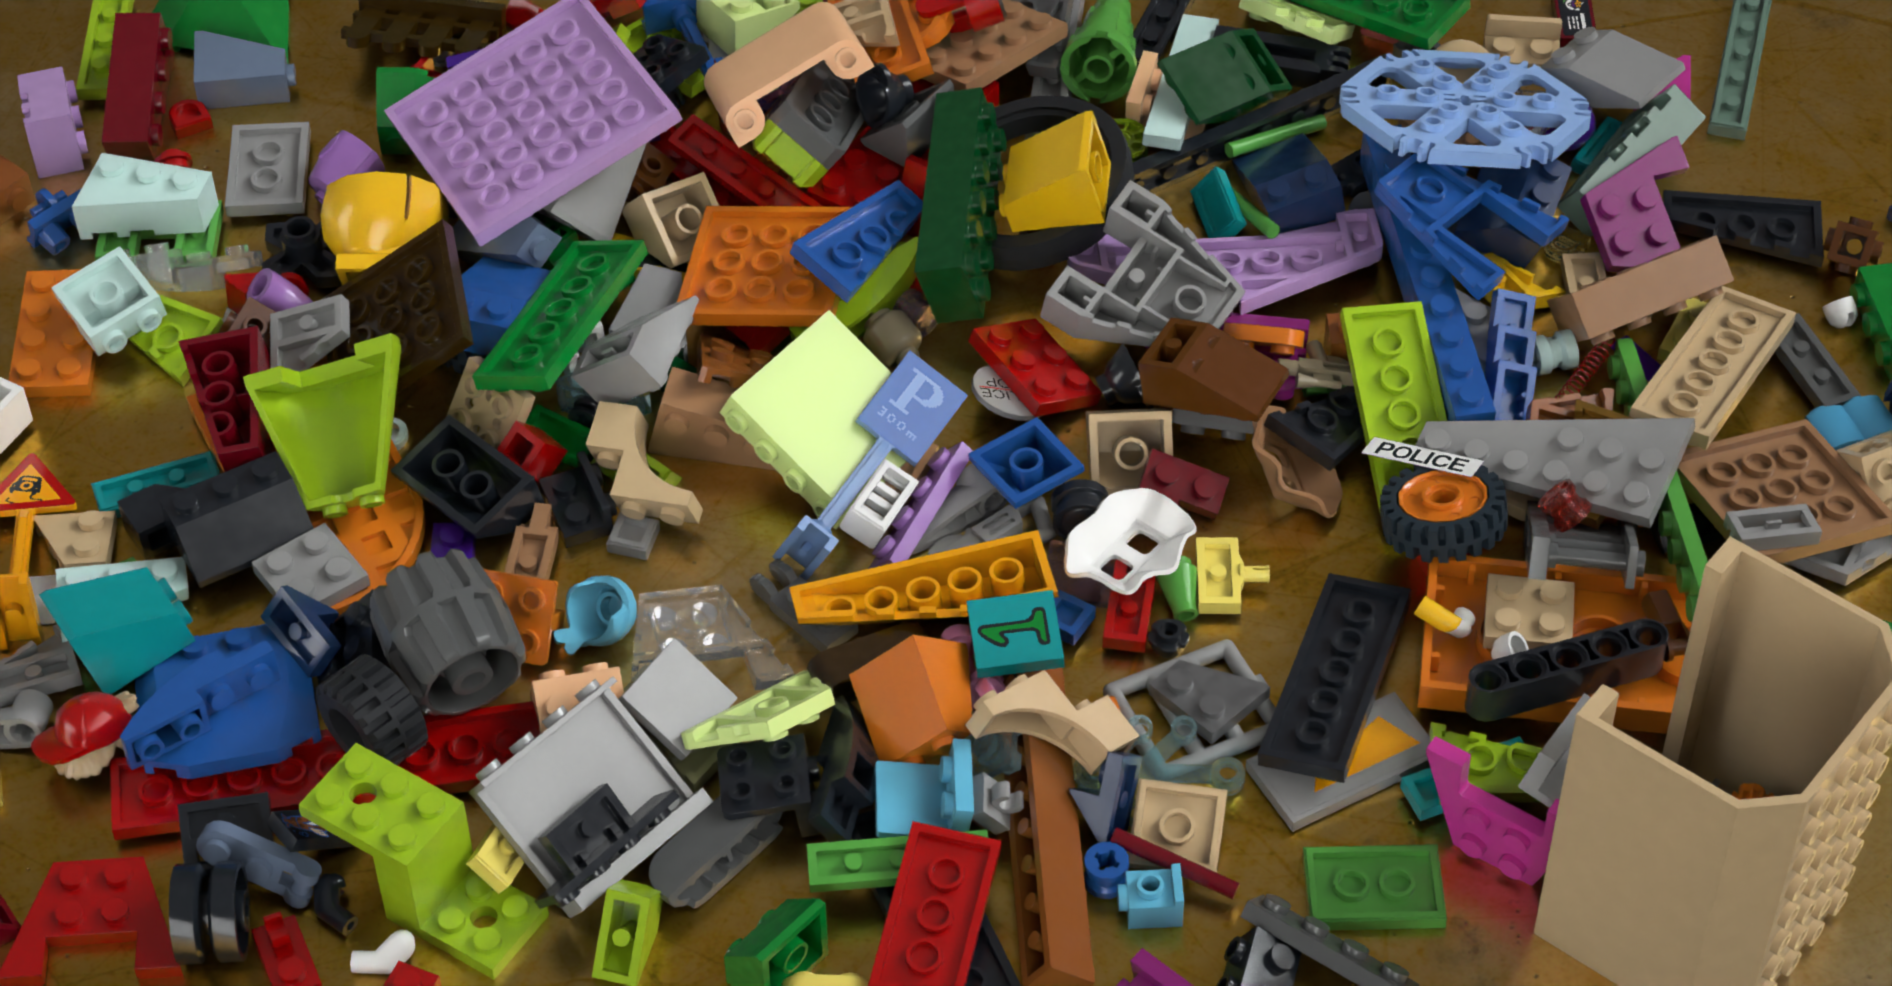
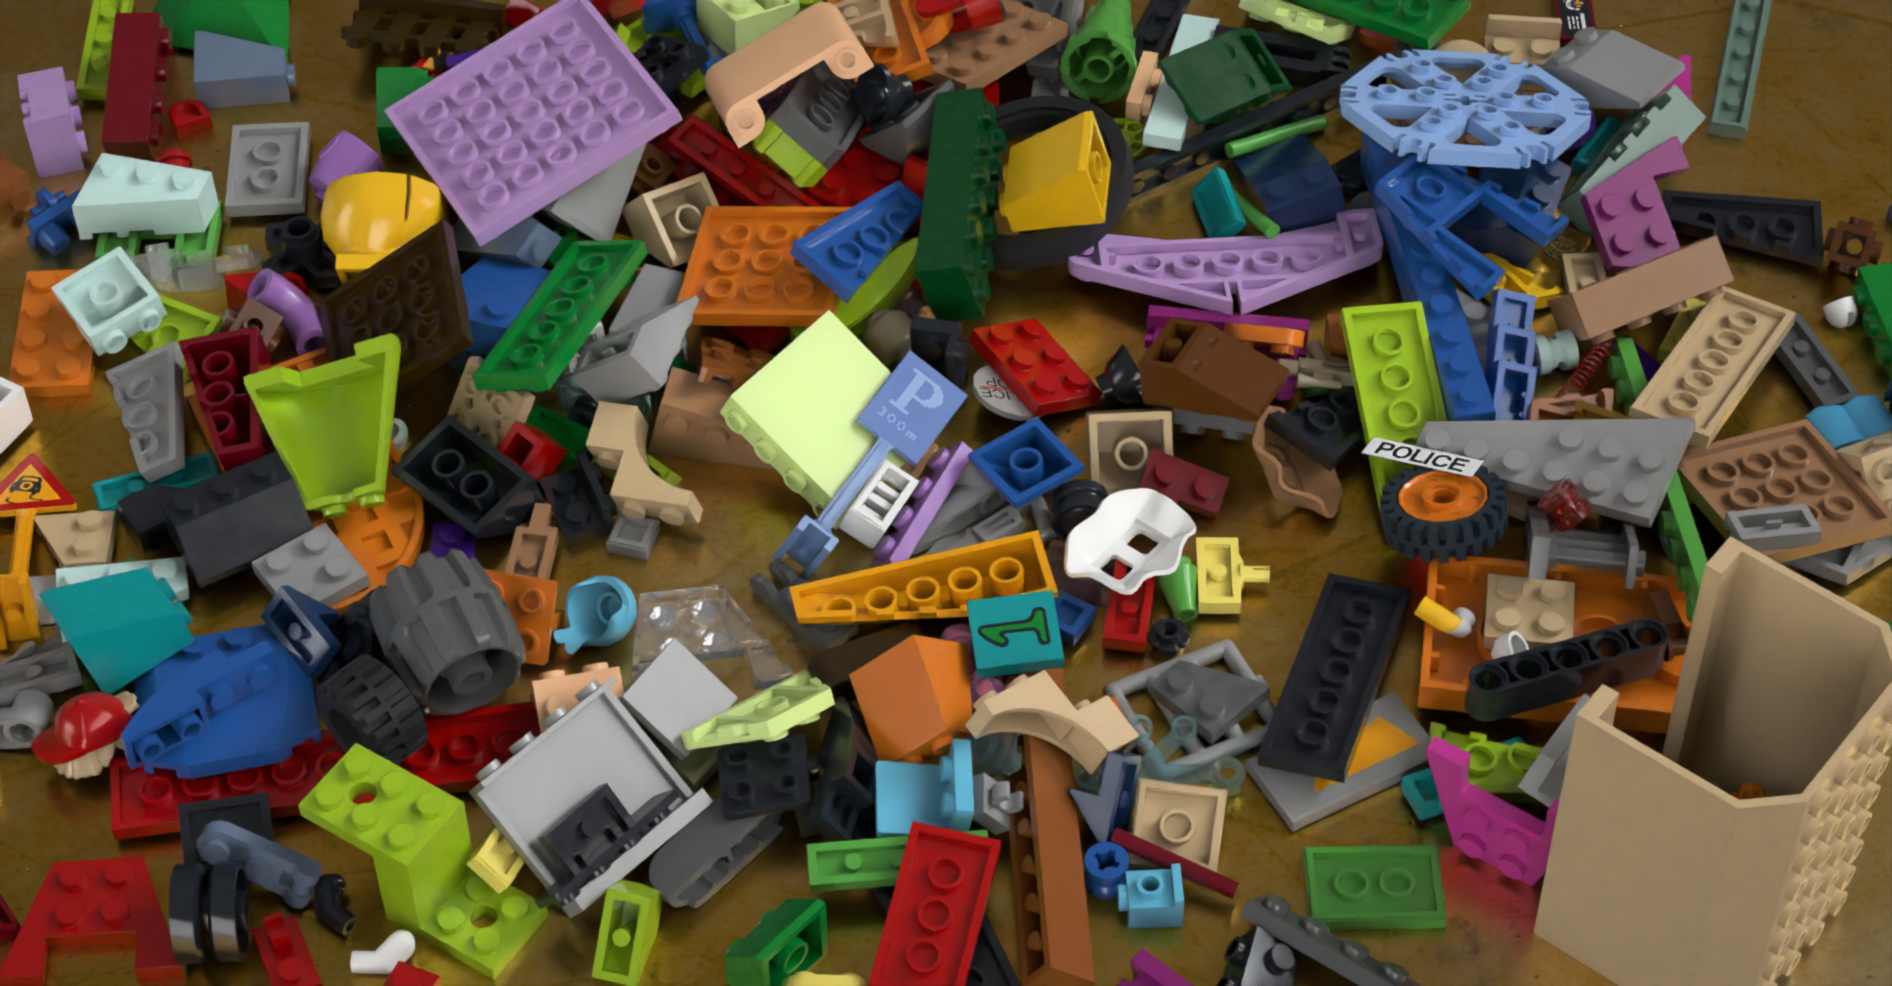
black tile [266,809,355,852] -> none
light grey wing [270,294,350,372] -> none
light grey wedge [1040,180,1245,347] -> none
none -> light grey wing [105,341,185,483]
none -> black bracket [910,316,969,390]

